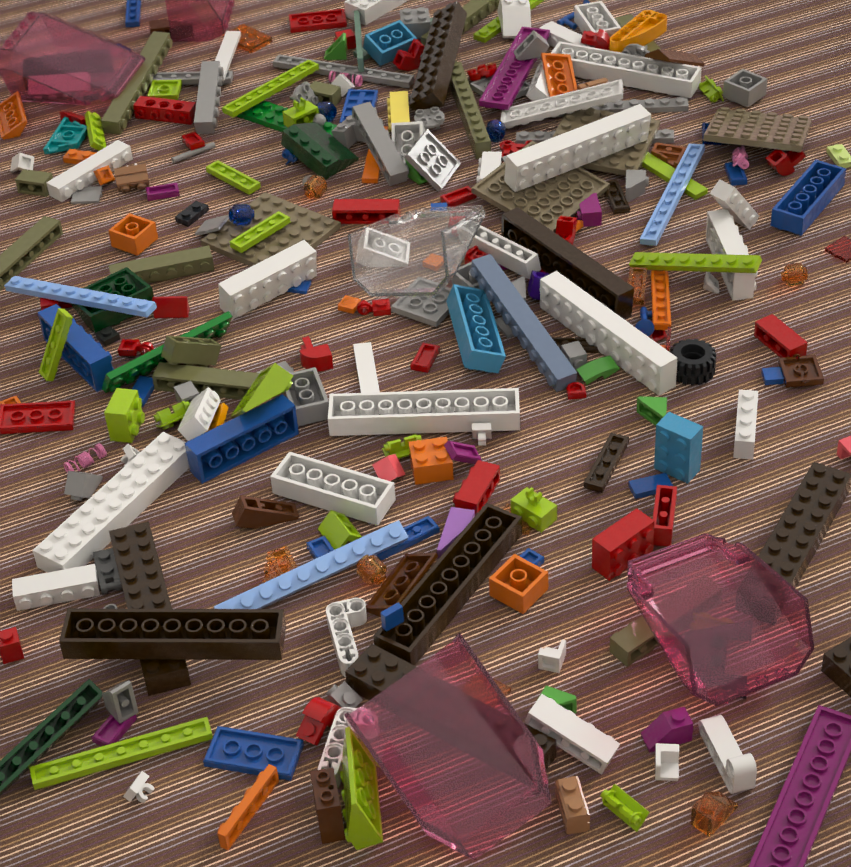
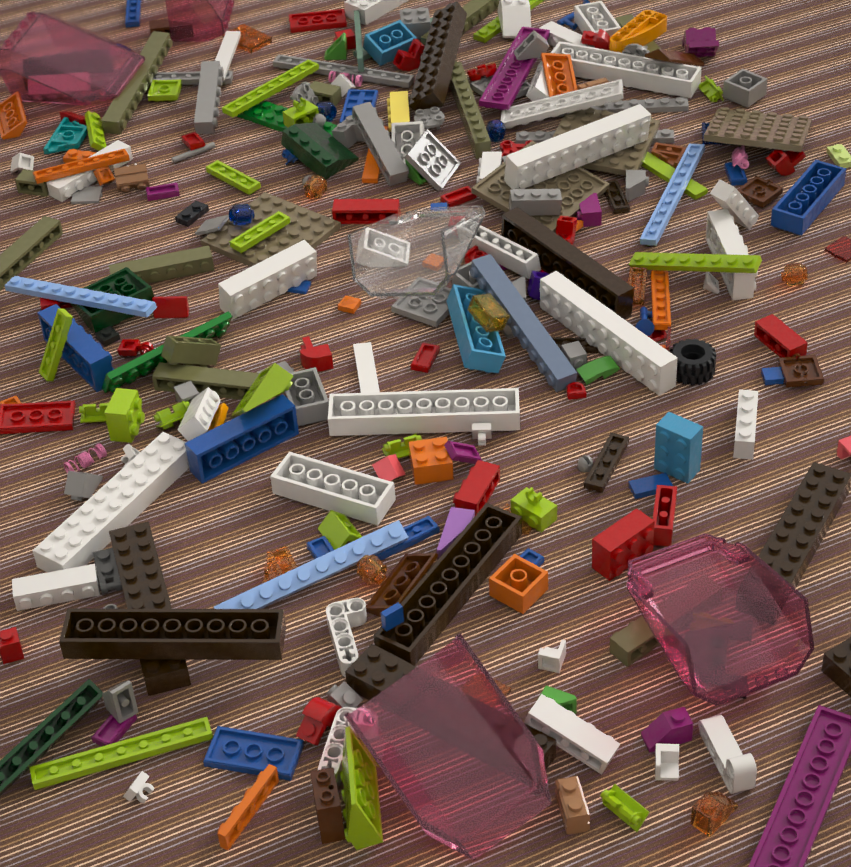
orange brick [108,213,158,256] -> none
blue tile [132,376,154,407] -> none
red brick [133,96,196,125] -> none
reddish brown slope [232,495,299,529] -> none
red plate [357,299,391,316] -> none
bright green slope [637,396,667,426] -> none
none -> orange tile [33,149,130,184]
none -> lime hinge [79,403,109,423]
none -> clear yellow brick [467,293,510,332]
none -> light grey brick [509,188,562,216]
none -> light grey hinge [578,455,593,473]
none -> magenta bracket [682,27,719,57]
none -> reddish brown plate [737,176,783,208]

